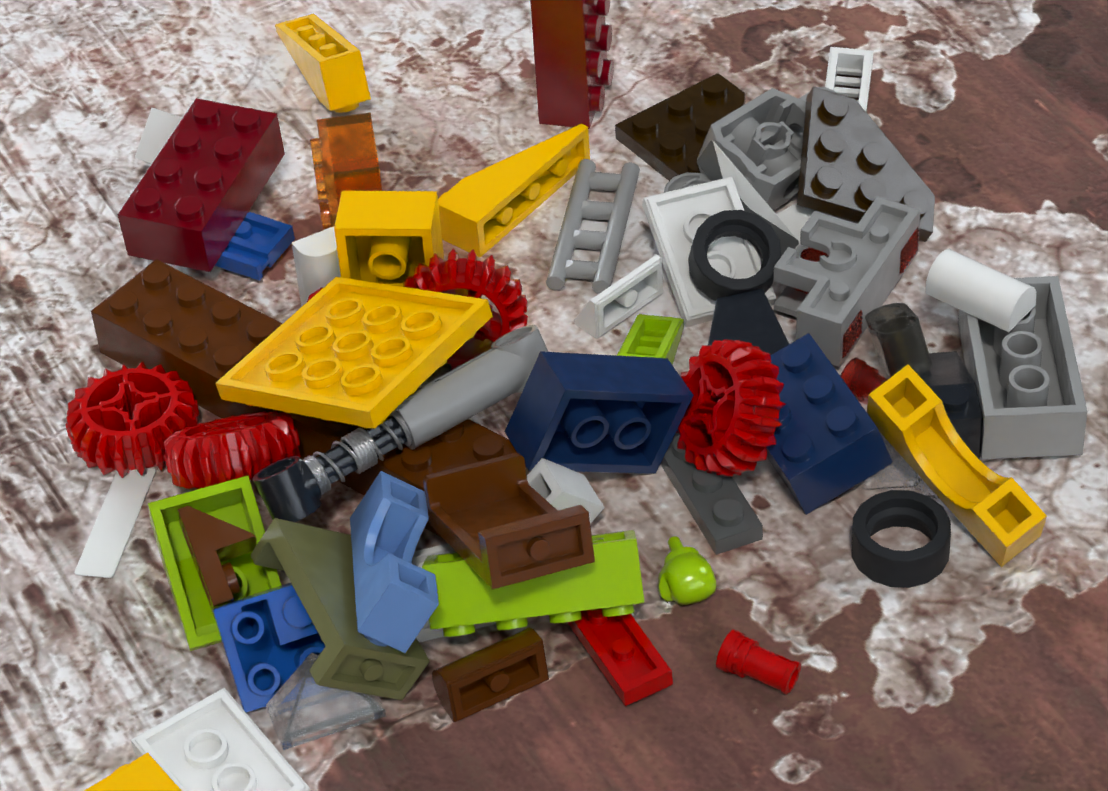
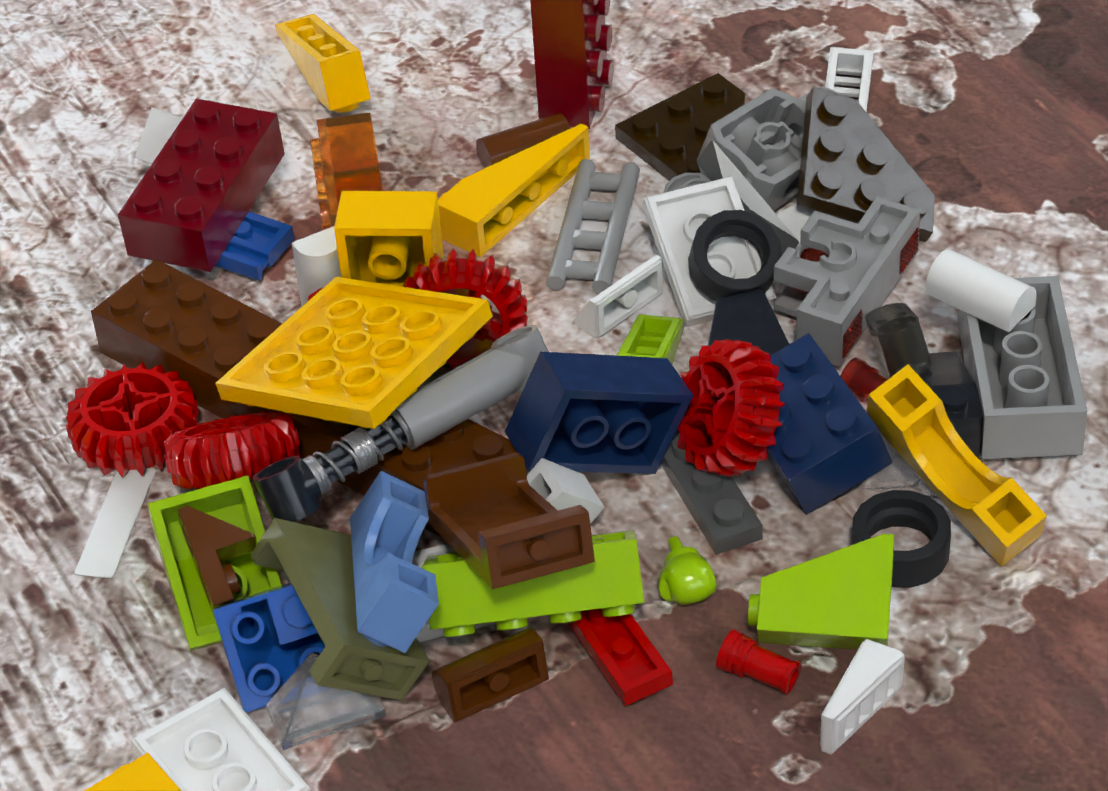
none -> reddish brown brick [476,113,571,168]
none -> lime slope [748,534,894,650]
none -> white slope [820,639,905,755]

